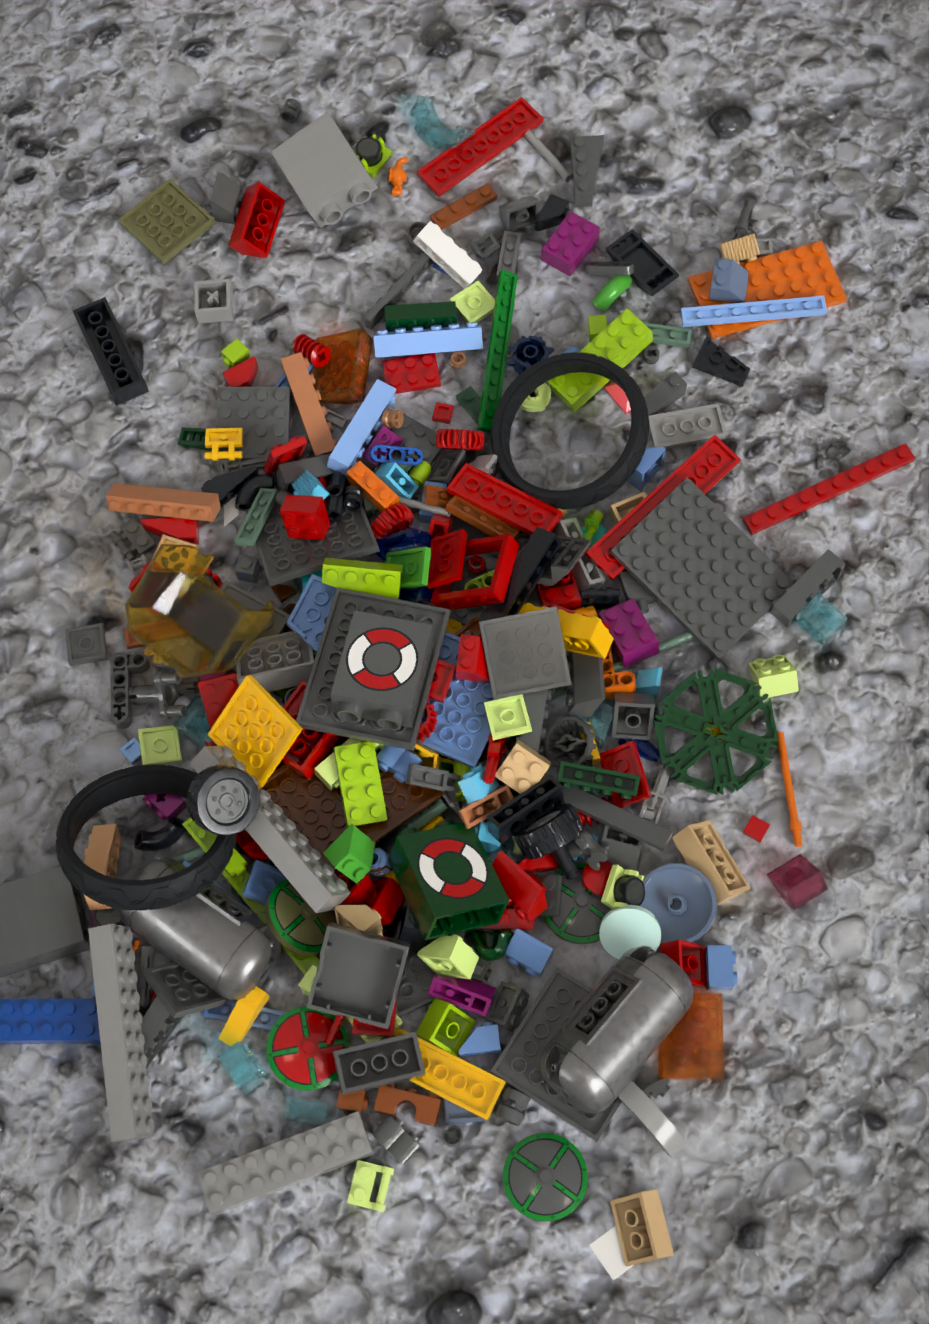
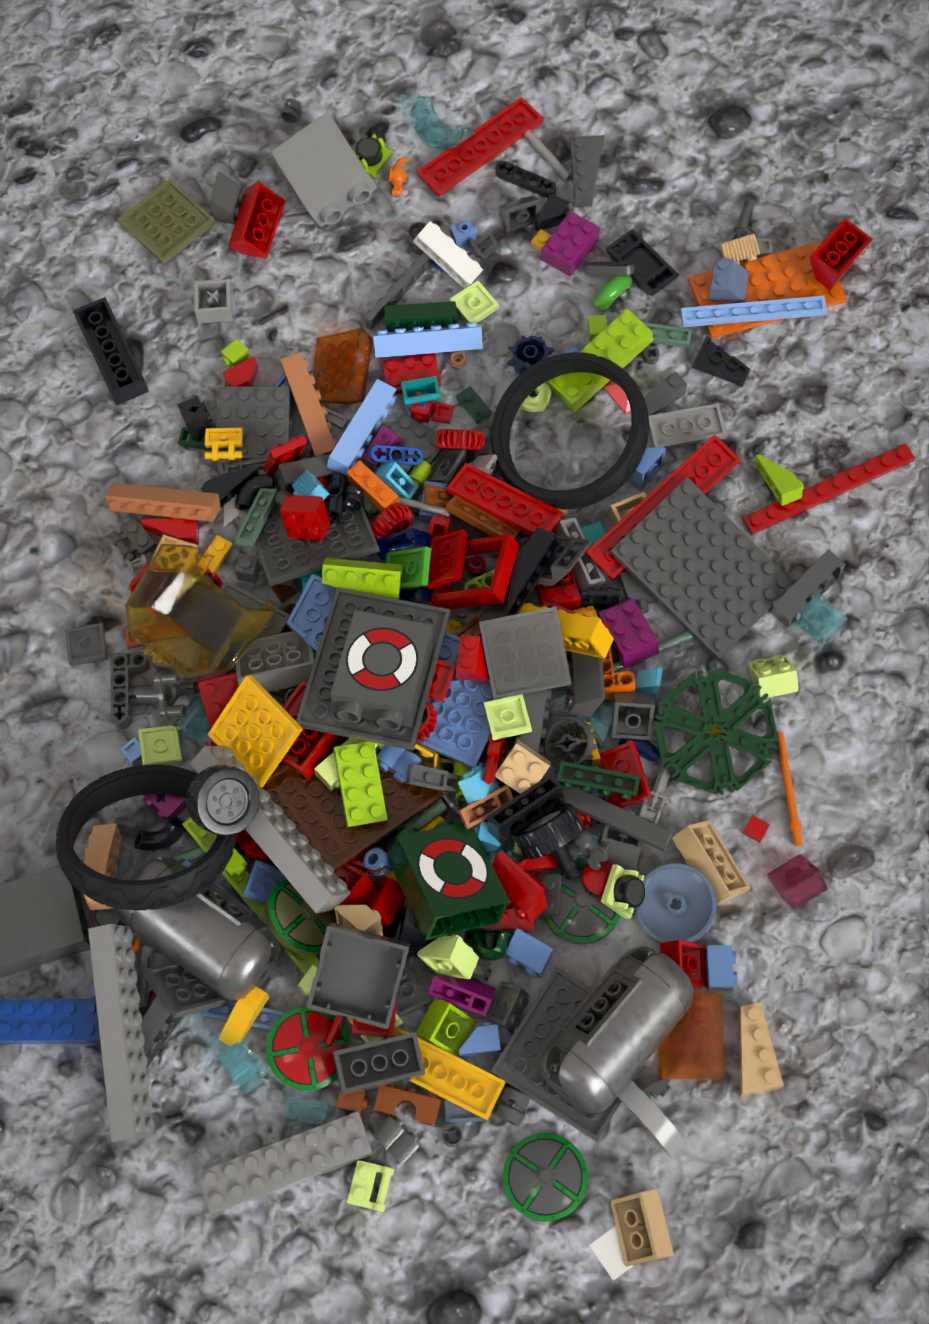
red piece [292,334,331,367] -> none
bright green slope [323,824,375,884] -> none
medium nougat wheel [382,409,404,428] -> none
dark orange plate [430,183,497,230] -> none
green plate [477,269,518,434] -> none
flat silver plate [496,231,521,279] -> none
clear neon green piece [583,509,603,540] -> none
light aqua tile [599,905,661,959] -> none
none -> black brick [177,396,213,438]
none -> yellow plate [197,535,233,574]
none -> teal tile [401,376,441,405]
none -> red brick [410,392,435,423]
none -> medium blue brick [450,219,478,248]
none -> black beam [495,161,556,198]
none -> yellow plate [531,229,551,251]
none -> tan wedge [738,1002,783,1097]
none -> lime slope [756,454,804,506]
none -> red slope [809,218,873,291]

